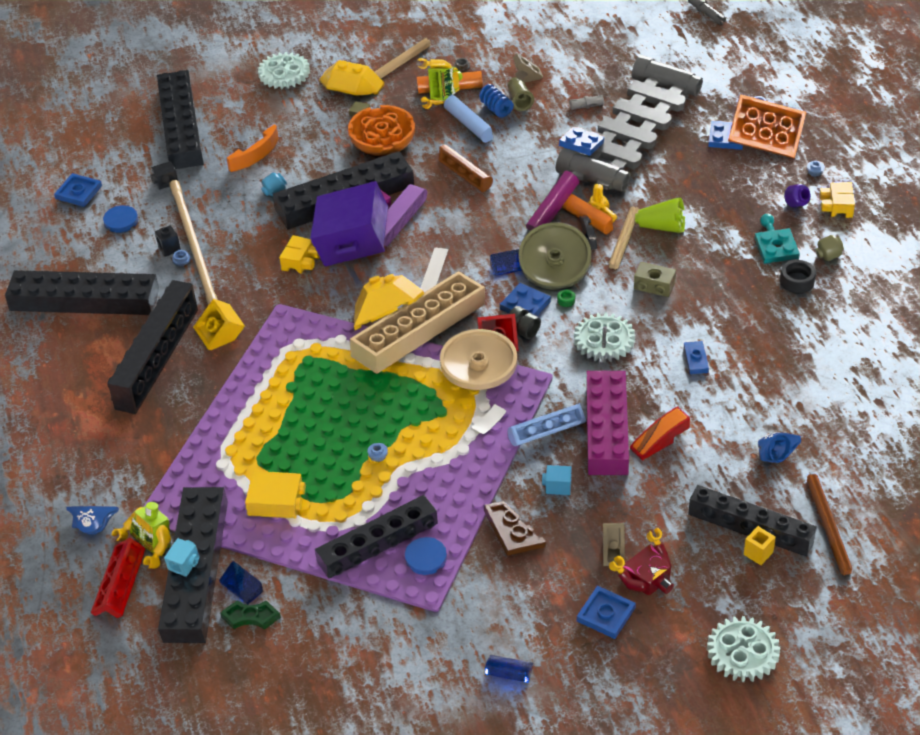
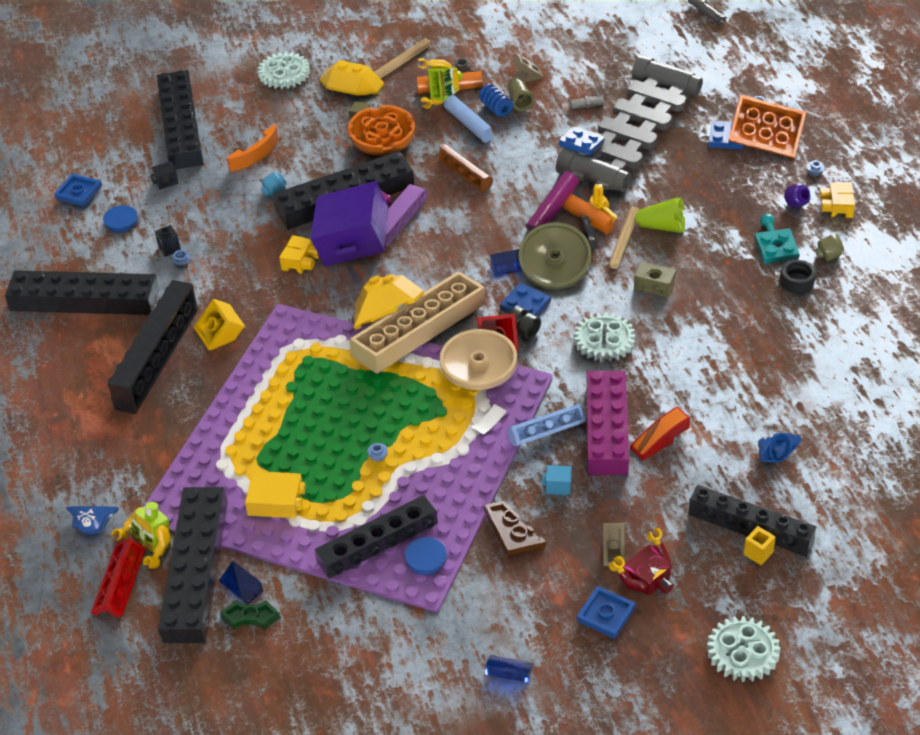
medium azure brick [164,538,199,577] -> none
tan piece [170,180,218,305] -> none
white sticker [421,248,448,292] -> none
green tile [557,290,576,307] -> none
blue plate [684,341,709,374] -> none
dark orange axle [806,474,853,576] -> none

